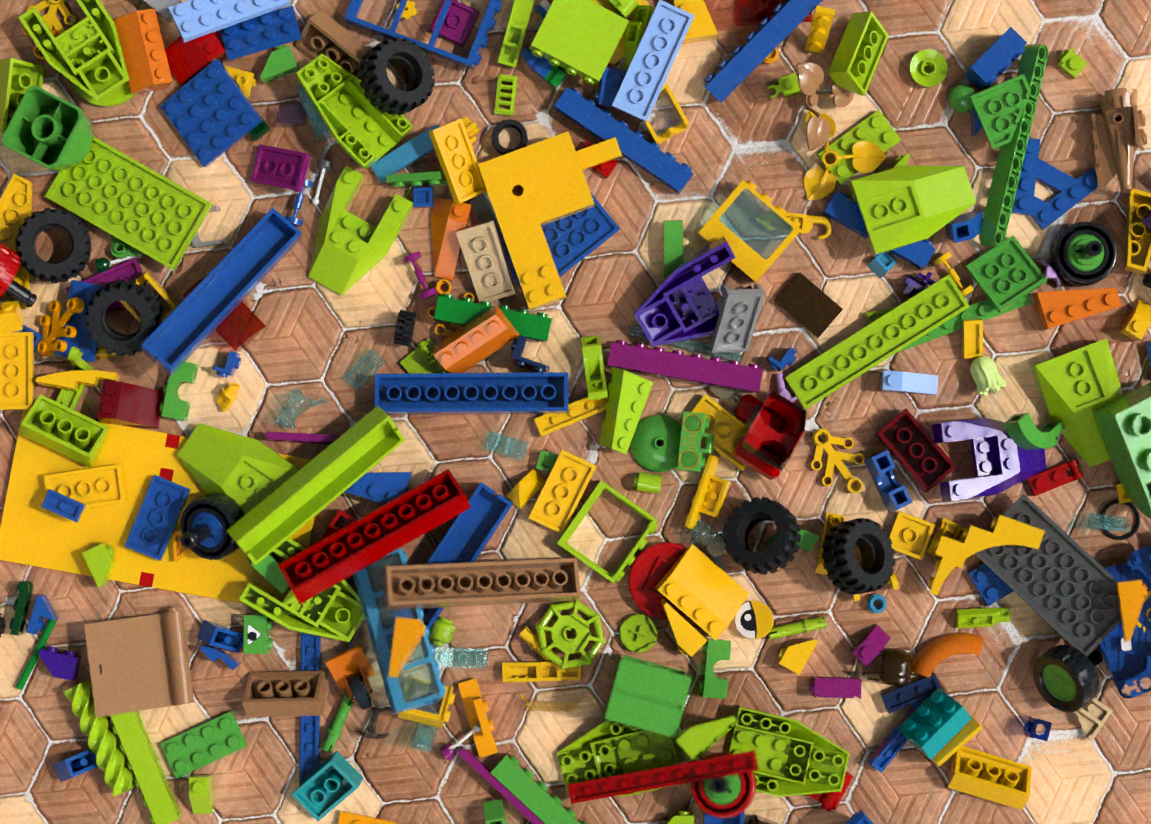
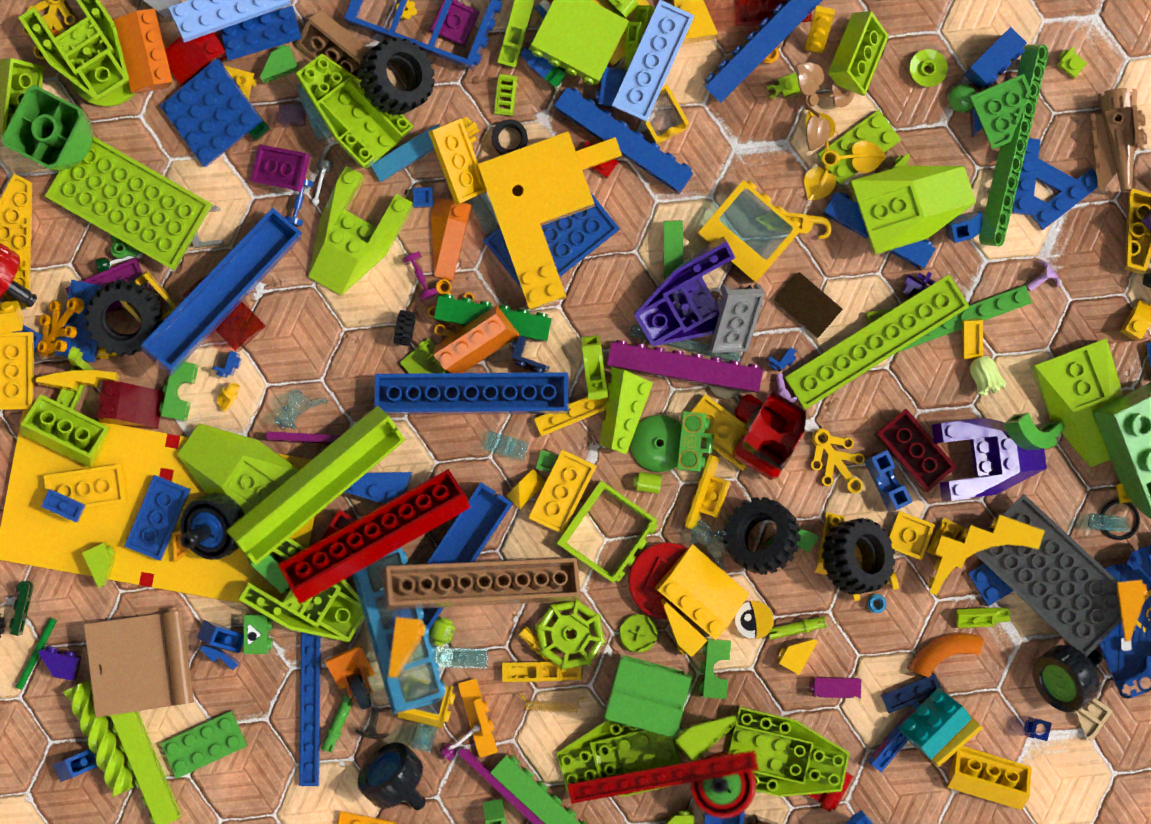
black tyre [15,208,91,283] -> none
blue slope [26,594,58,634] -> none
lime slope [189,774,213,814] -> none
medium nougat slope [242,671,326,717] -> none
teal slope [291,751,363,821] -> none
clear light blue slope [344,349,386,390] -> none
bright green wing [386,171,448,188] -> none
tan plate [456,220,517,303] -> none
magenta slope [850,624,890,666] -> none
dark brown piece [862,648,913,686] -> none
dark azure slope [867,252,897,278] -> none
light blue slope [879,370,938,395] -> none
yellow wheel [933,252,974,296] -> none
bright green plate [965,235,1047,313] -> none
red plate [1027,459,1084,496] -> none
orange wedge [1032,288,1122,330] -> none
black wheel [1049,221,1117,287] -> none
none -> black wheel [357,742,426,810]

